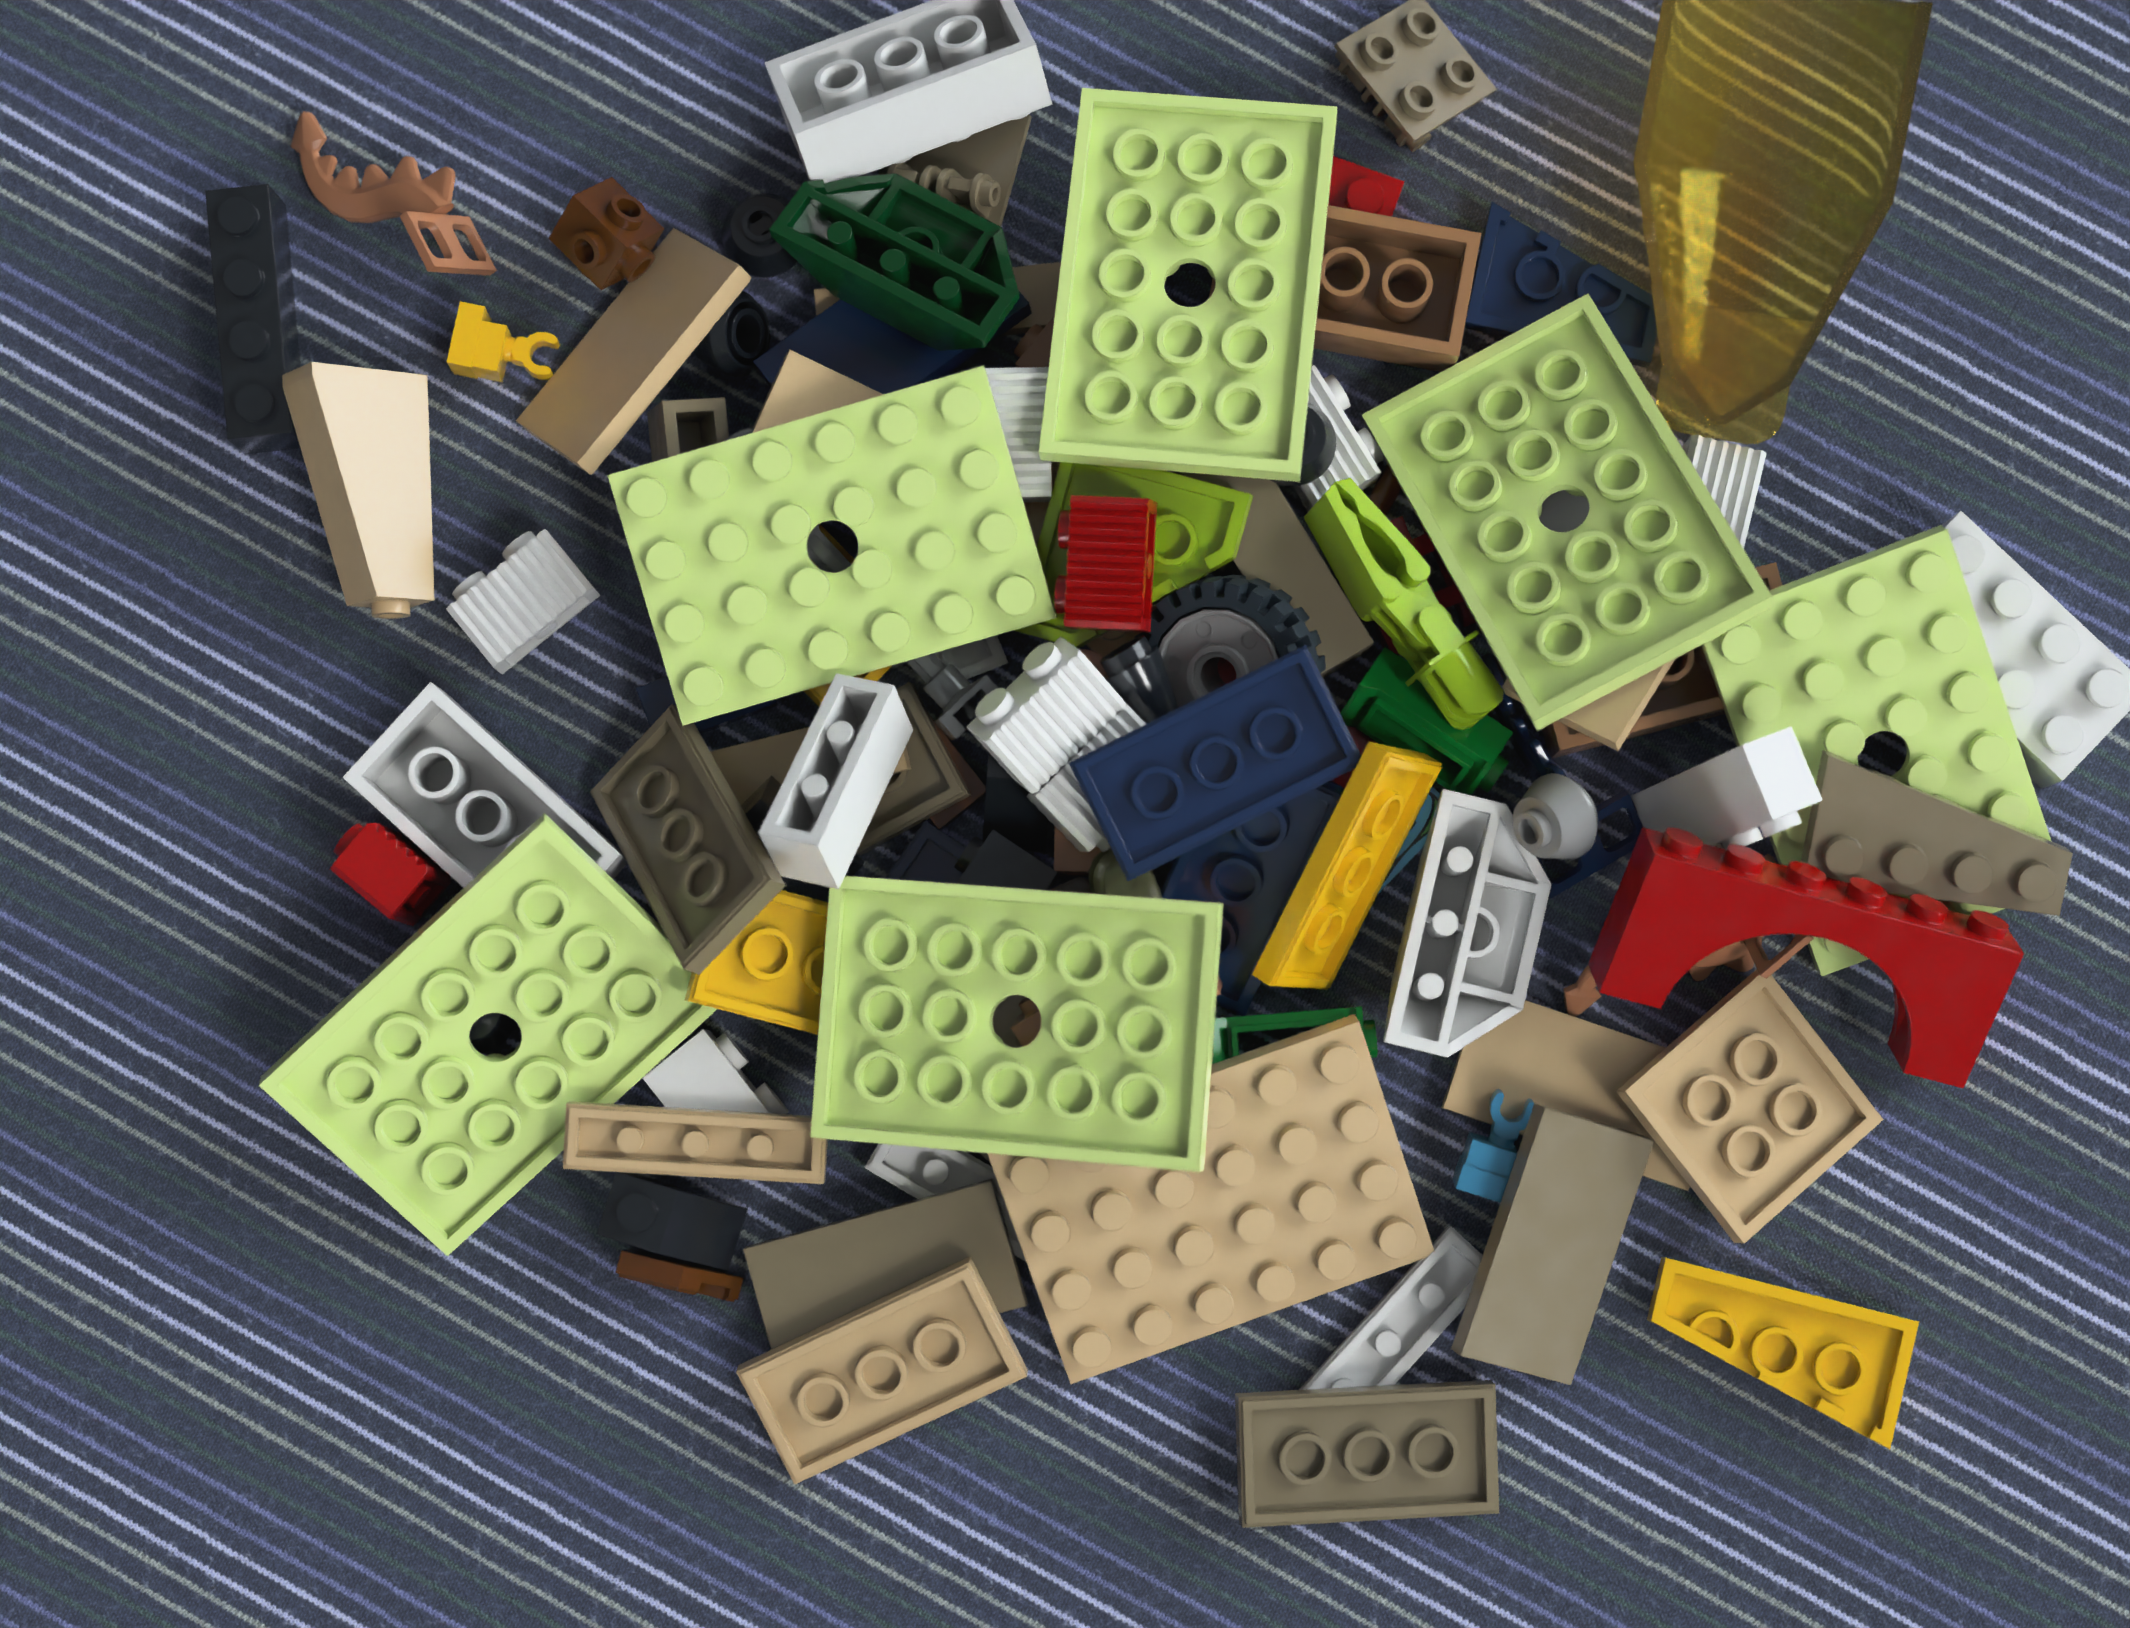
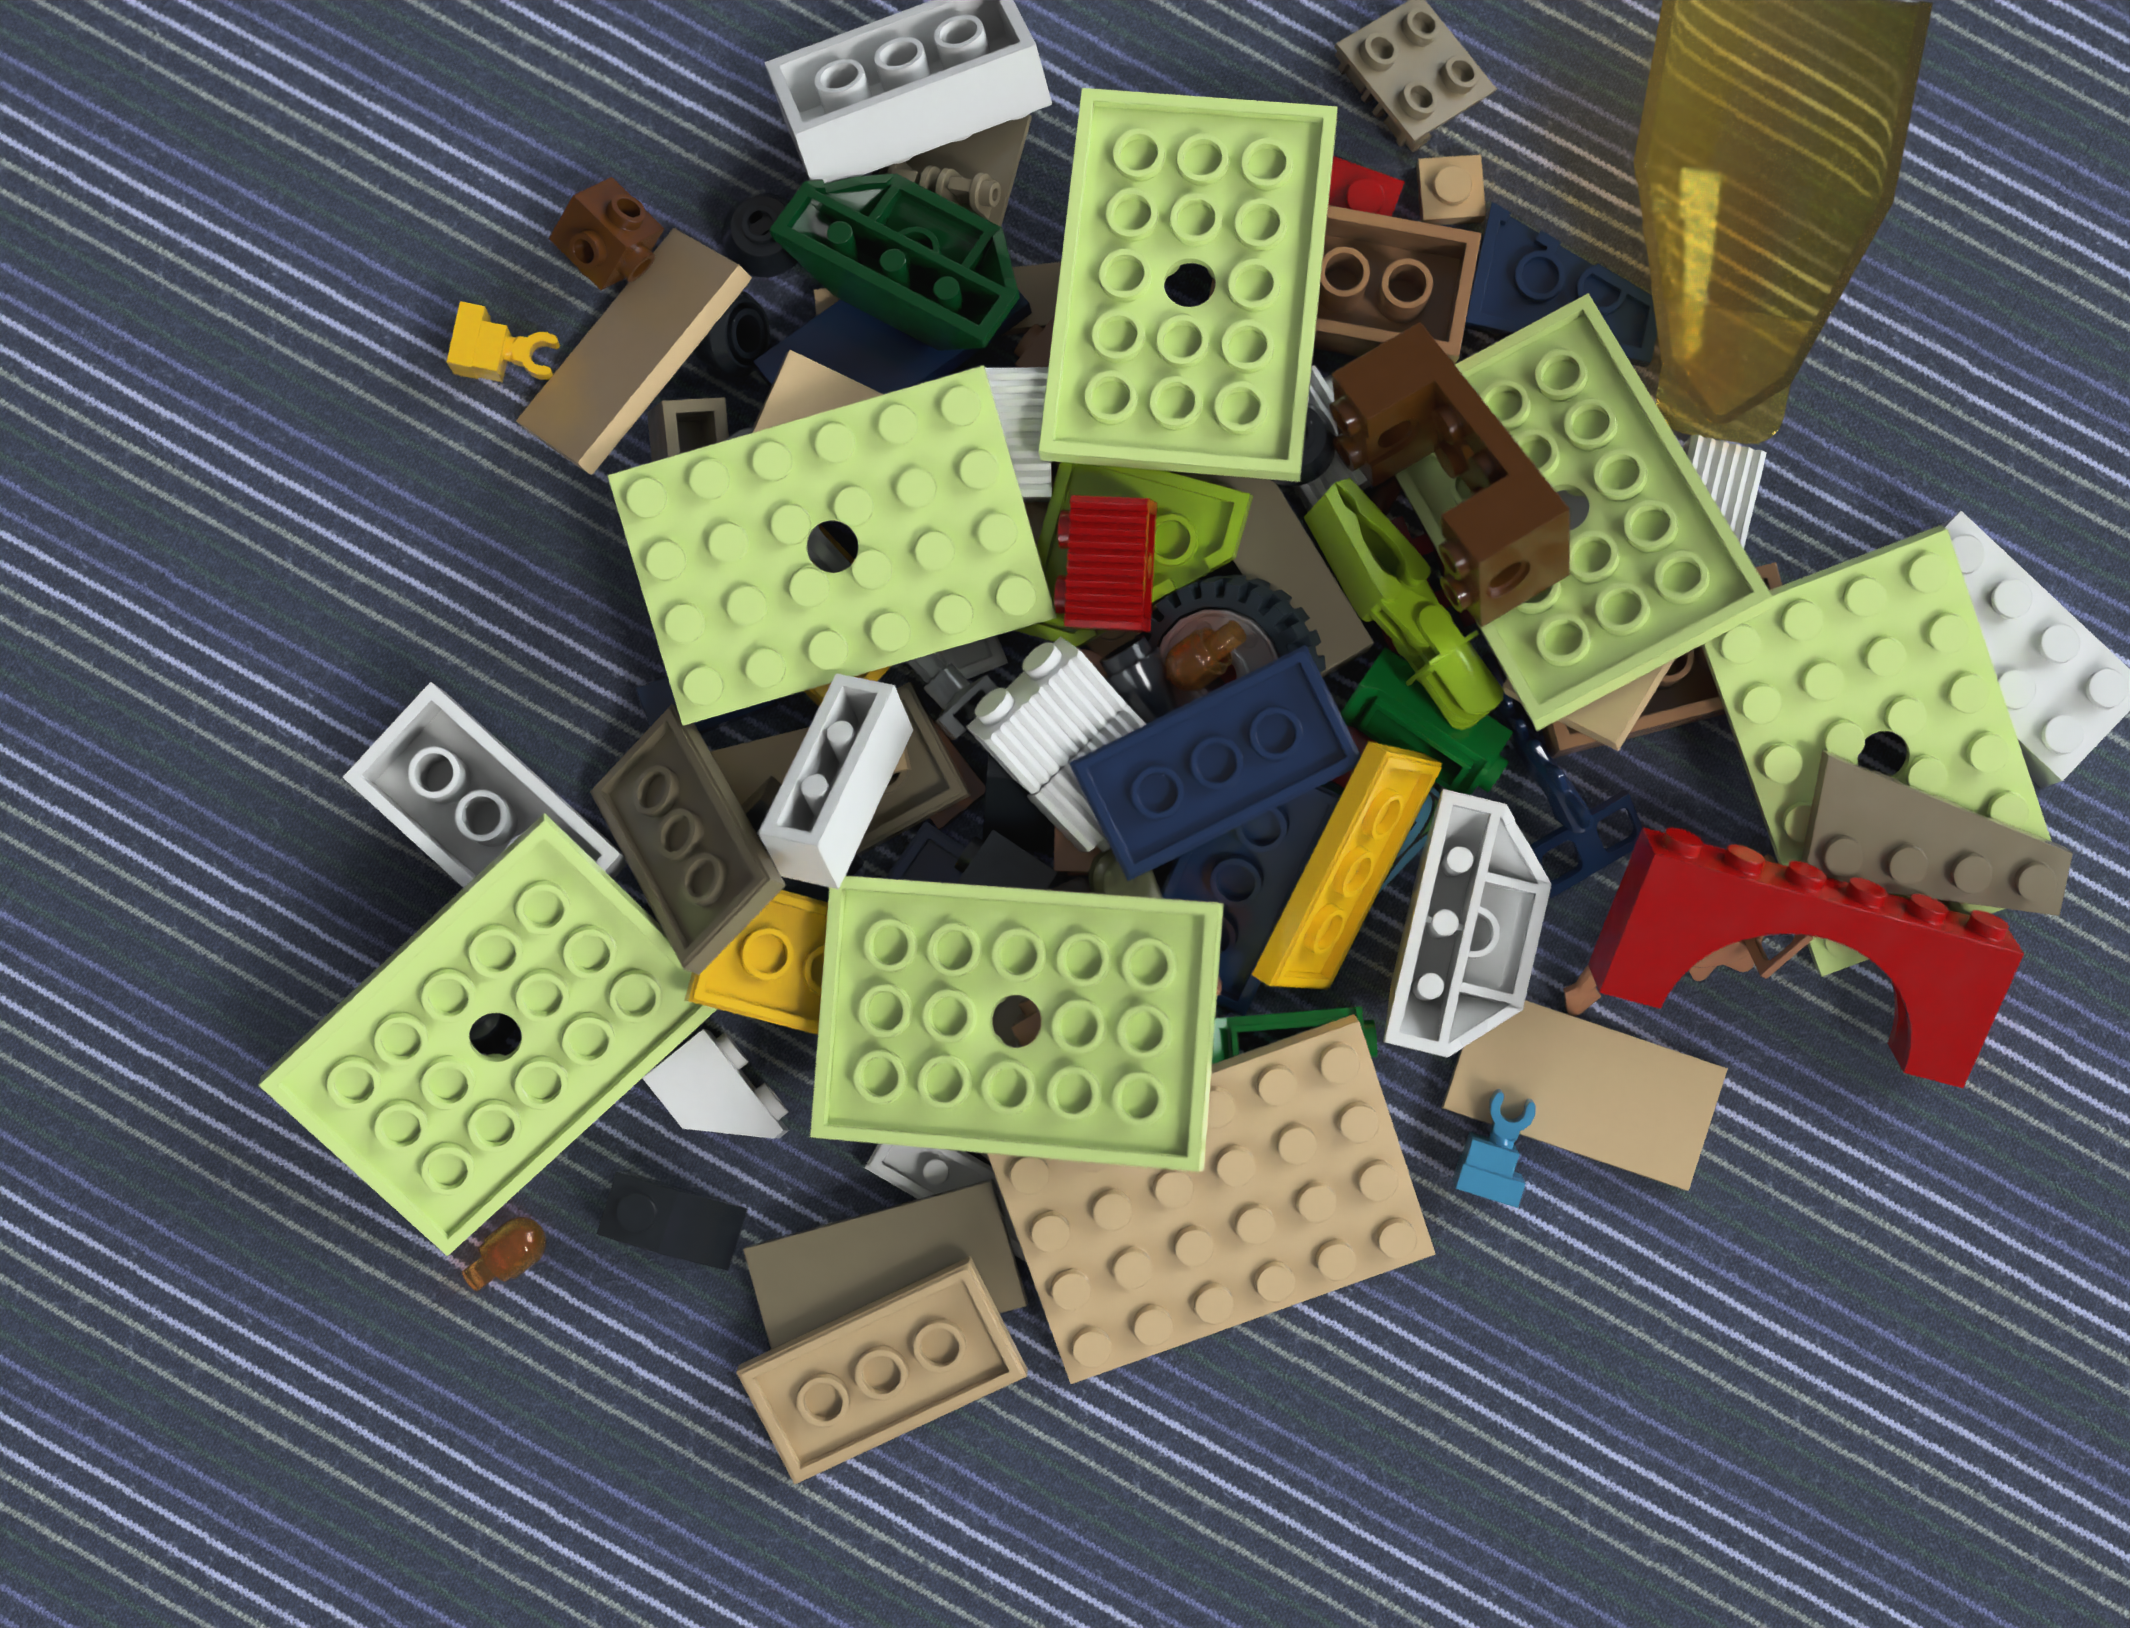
black brick [205,184,301,454] -> none
slope [282,362,435,619] -> none
nougat piece [290,111,497,276] -> none
red brick [330,823,451,926] -> none
white brick [446,529,600,674] -> none
tan tile [563,1101,828,1184] -> none
reddish brown tile [616,1249,744,1302] -> none
dark tan tile [1235,1380,1499,1528] -> none
white tile [1299,1226,1483,1390] -> none
dark tan tile [1451,1103,1654,1385] -> none
light grey cone [1513,774,1598,859] -> none
tan plate [1616,969,1884,1244] -> none
white brick [1631,727,1822,849] -> none
yellow wing [1647,1257,1919,1449] -> none
none -> clear orange cylinder [462,1217,547,1292]
none -> clear orange cylinder [1165,620,1246,692]
none -> reddish brown plate [1329,322,1570,628]
none -> tan plate [1416,154,1486,225]

